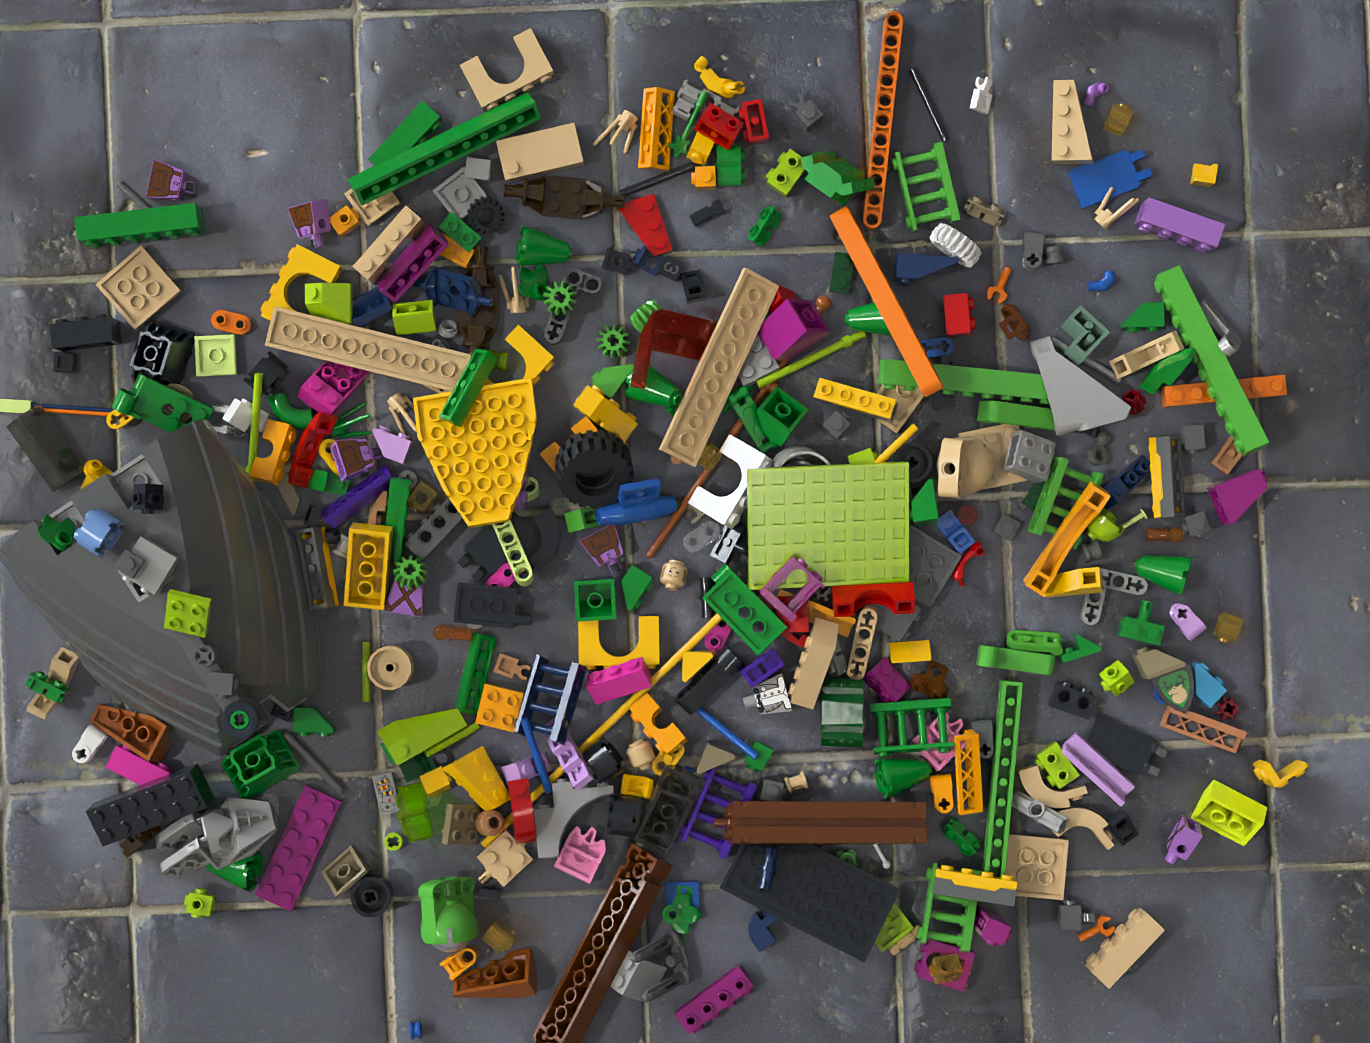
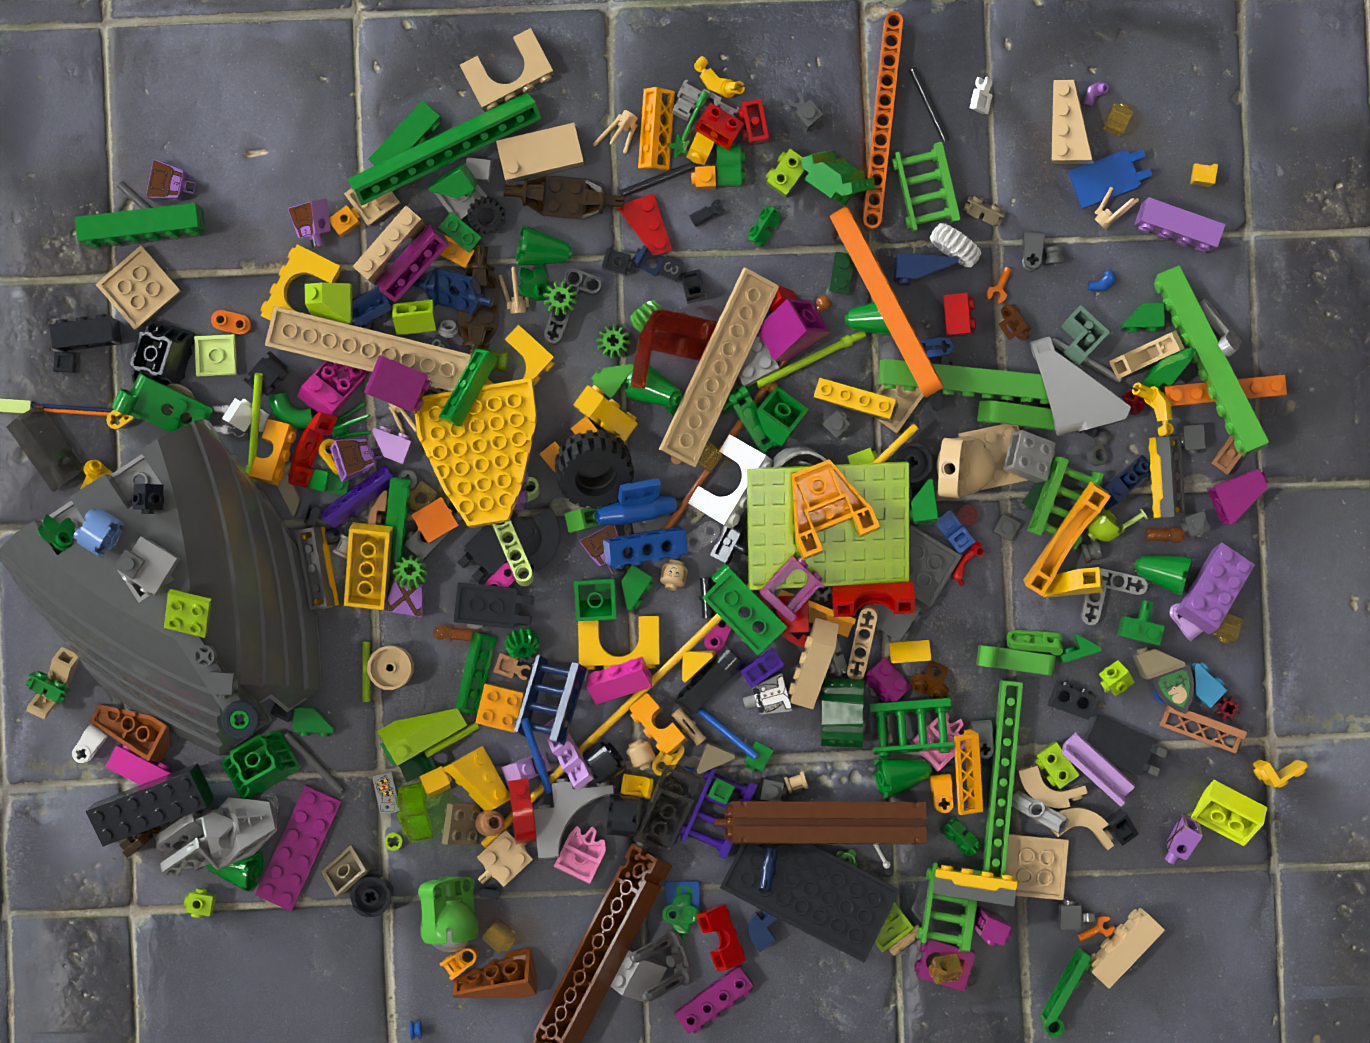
none -> magenta slope [364,355,432,414]
none -> orange piece [411,497,459,543]
none -> green slope [428,162,478,199]
none -> green gear [505,627,540,660]
none -> blue brick [603,526,688,569]
none -> tan pin [671,707,706,746]
none -> red arch [696,904,746,971]
none -> green plate [708,778,735,805]
none -> light orange wedge [792,459,880,560]
none -> green hinge [1039,947,1091,1038]
none -> yellow arm [1132,382,1174,437]
none -> medium lavender brick [1176,542,1255,634]

